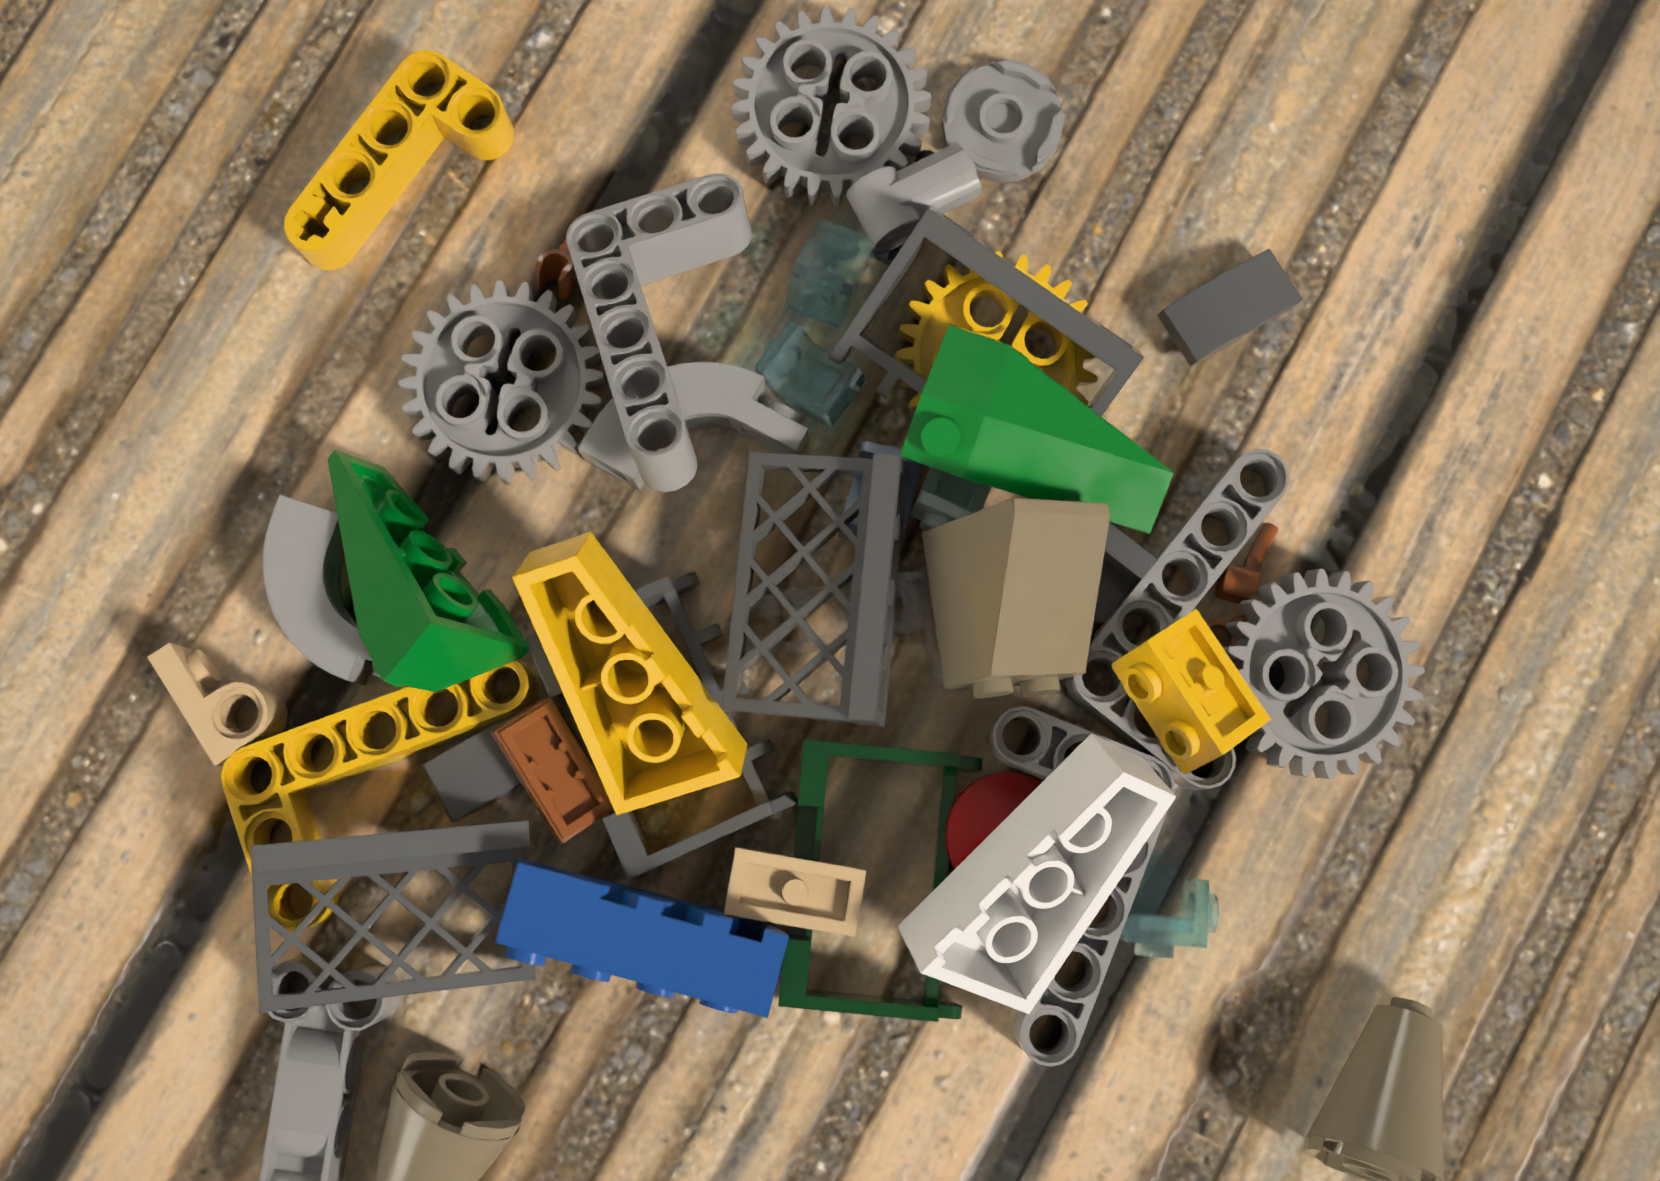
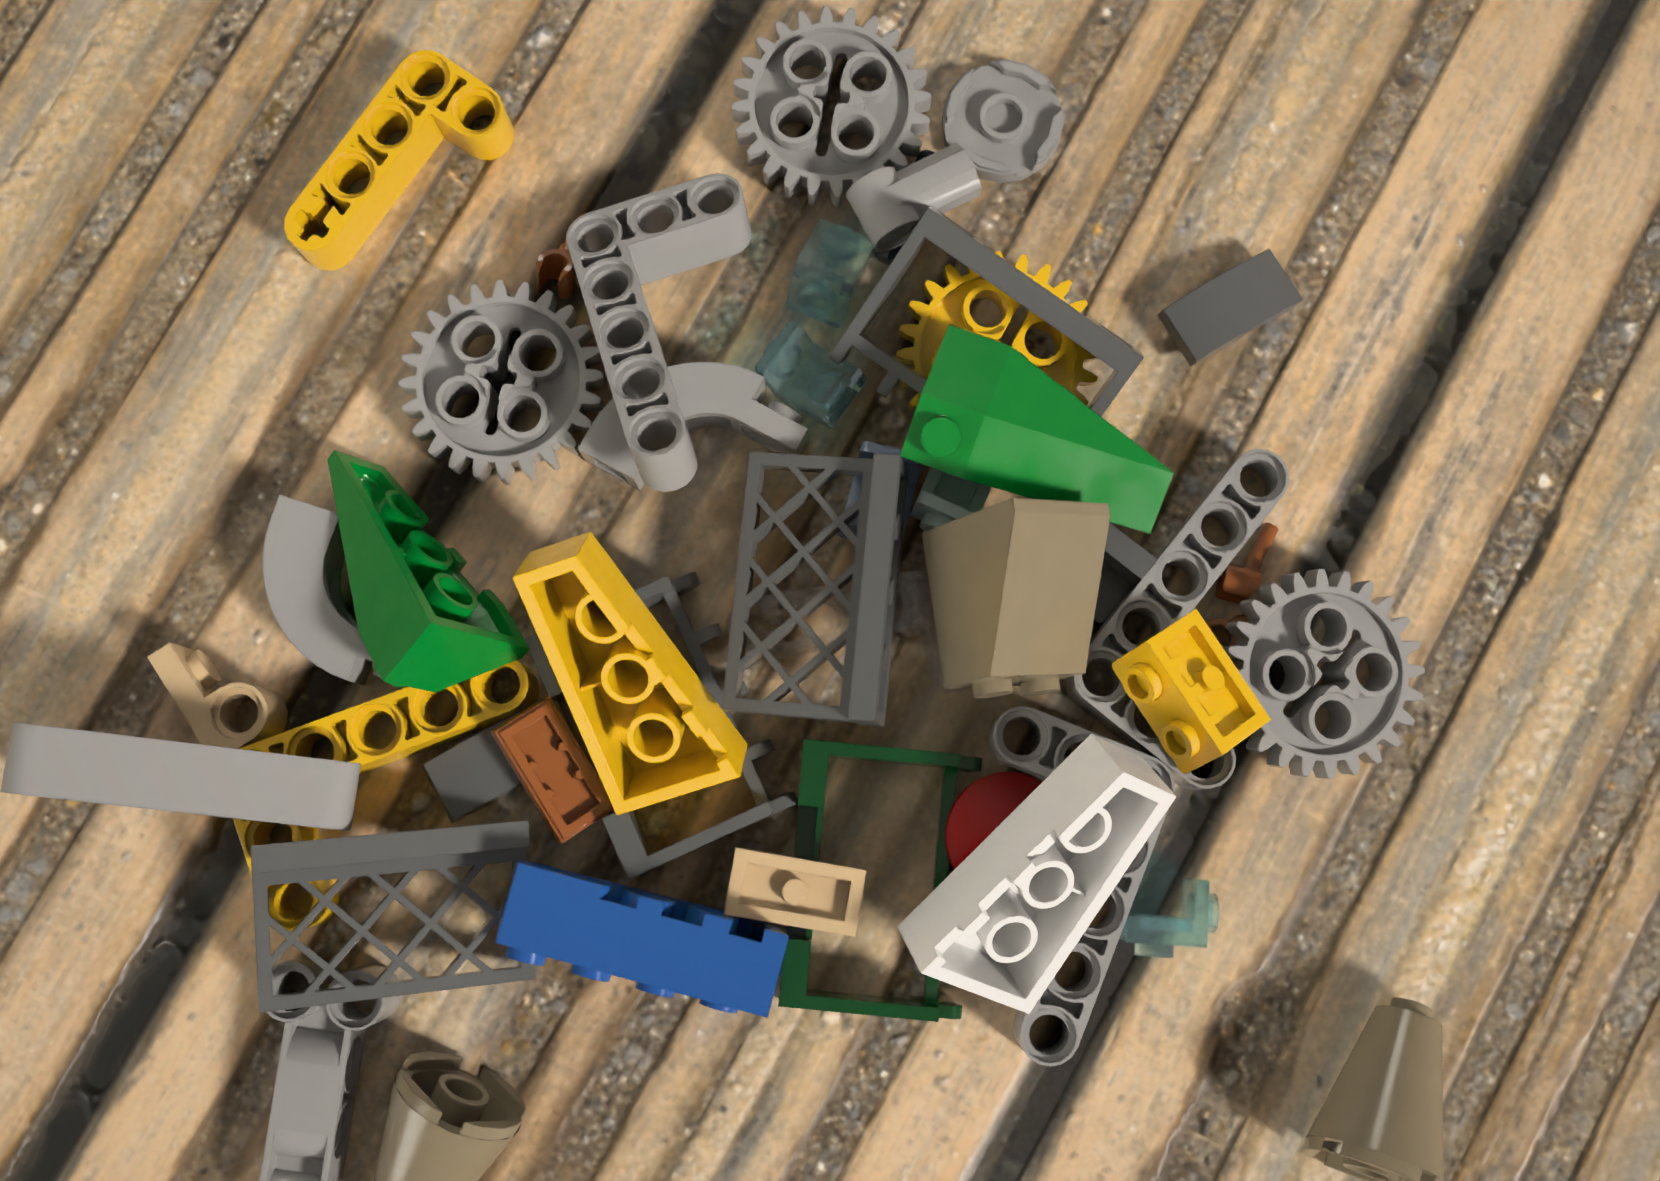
none -> light grey beam [0,722,361,830]

